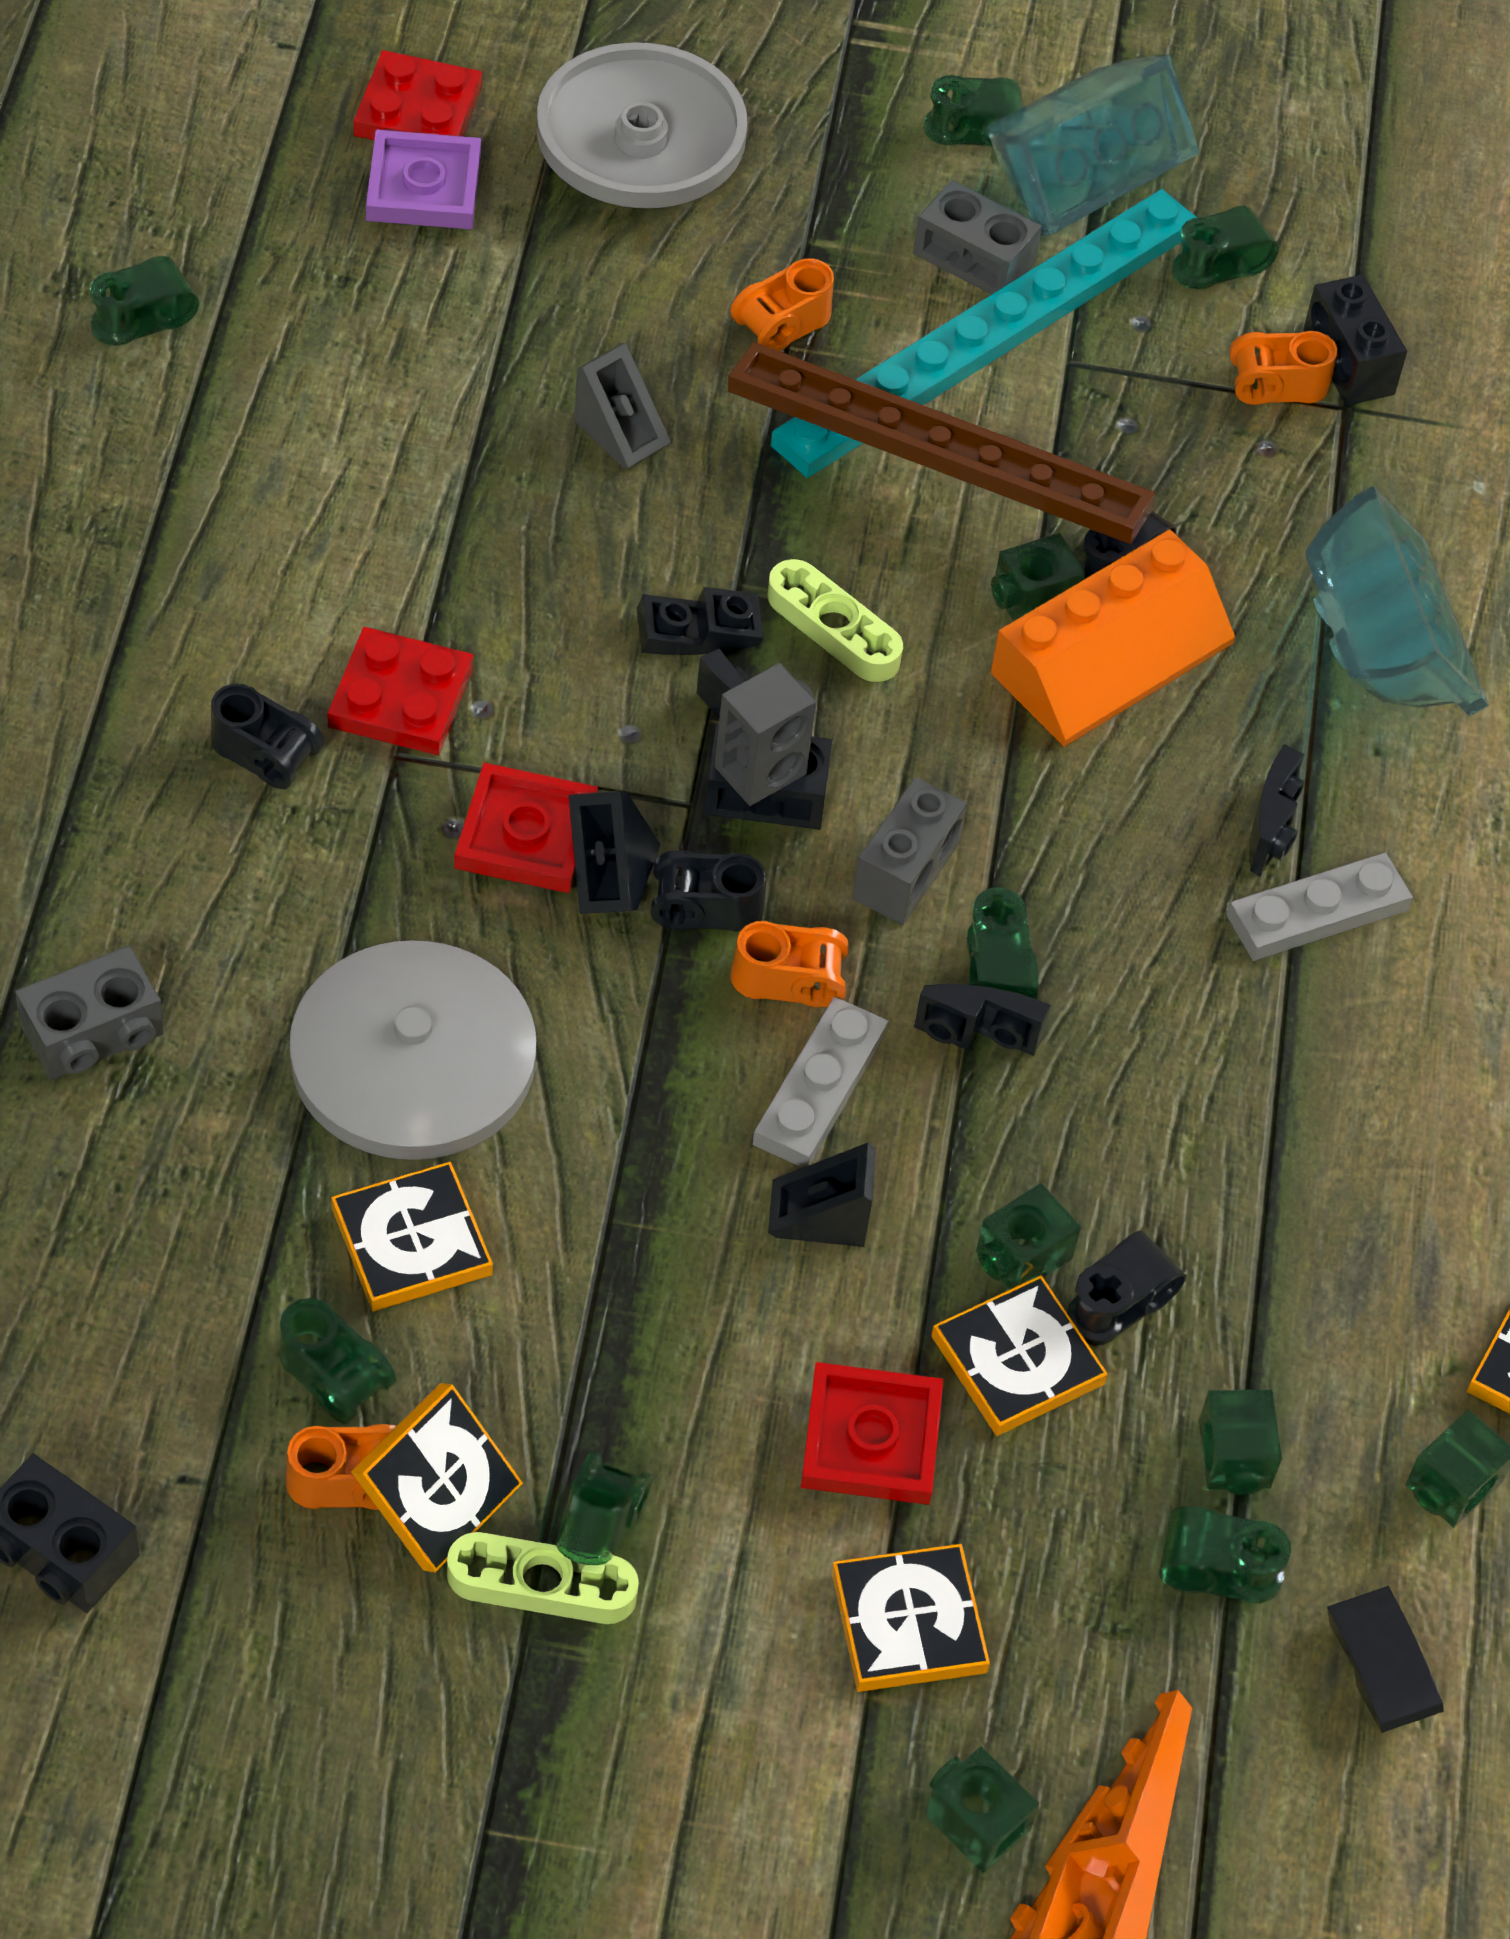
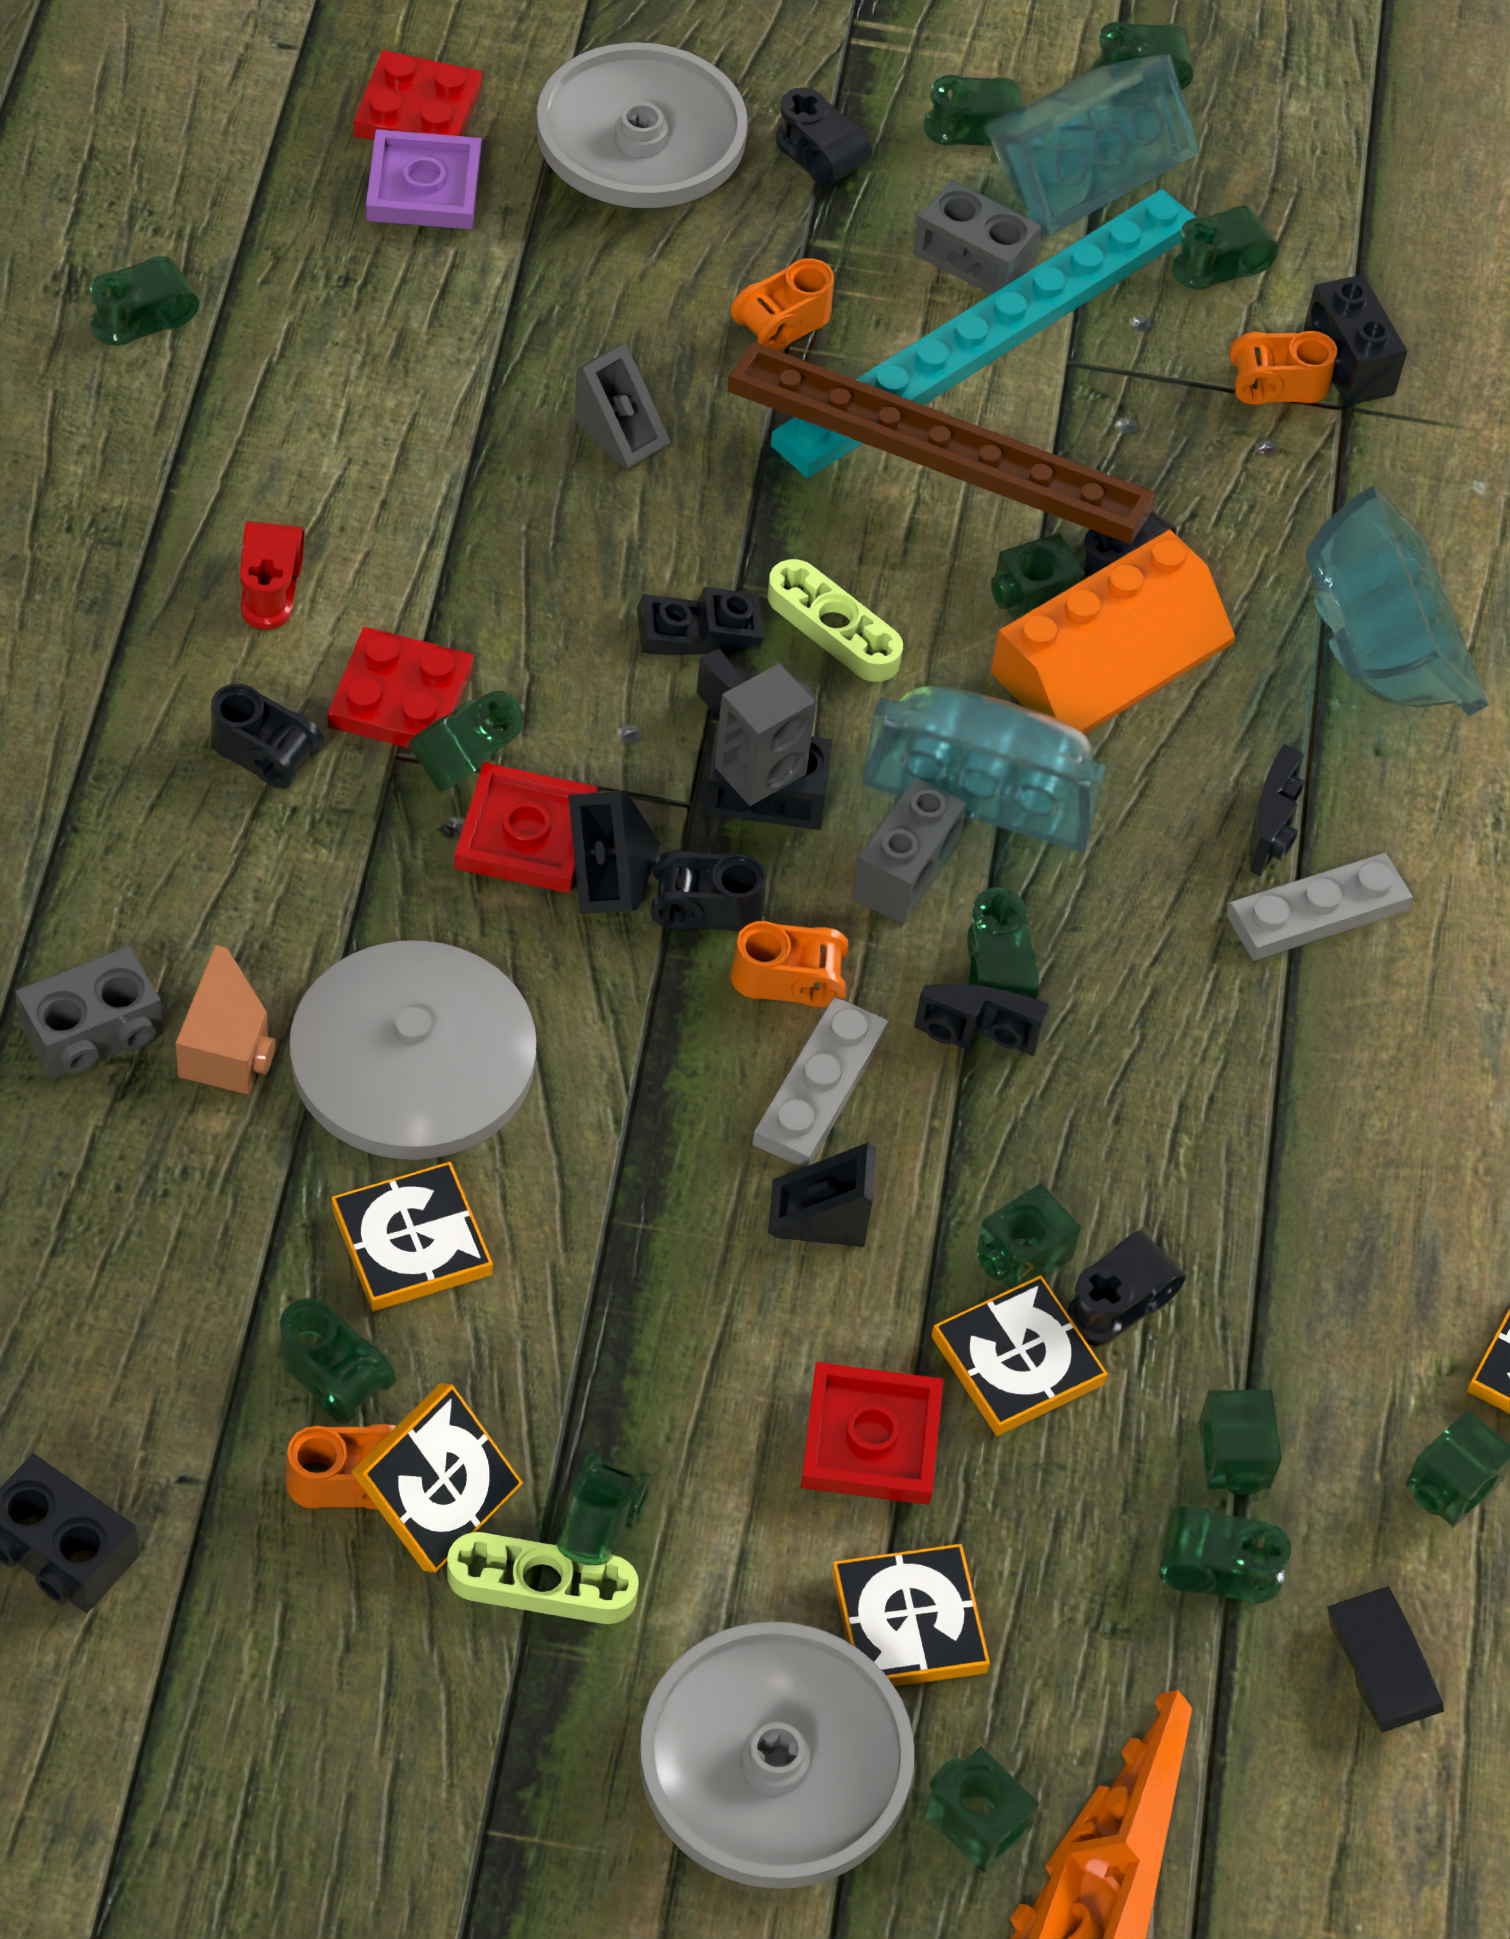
none -> nougat slope [175,945,275,1095]
none -> red piece [240,521,305,630]
none -> clear green piece [407,691,524,792]
none -> light grey dish [639,1622,914,1889]
none -> black piece [776,87,872,187]
none -> clear light blue windscreen [862,685,1107,853]
none -> clear green piece [1091,22,1193,94]

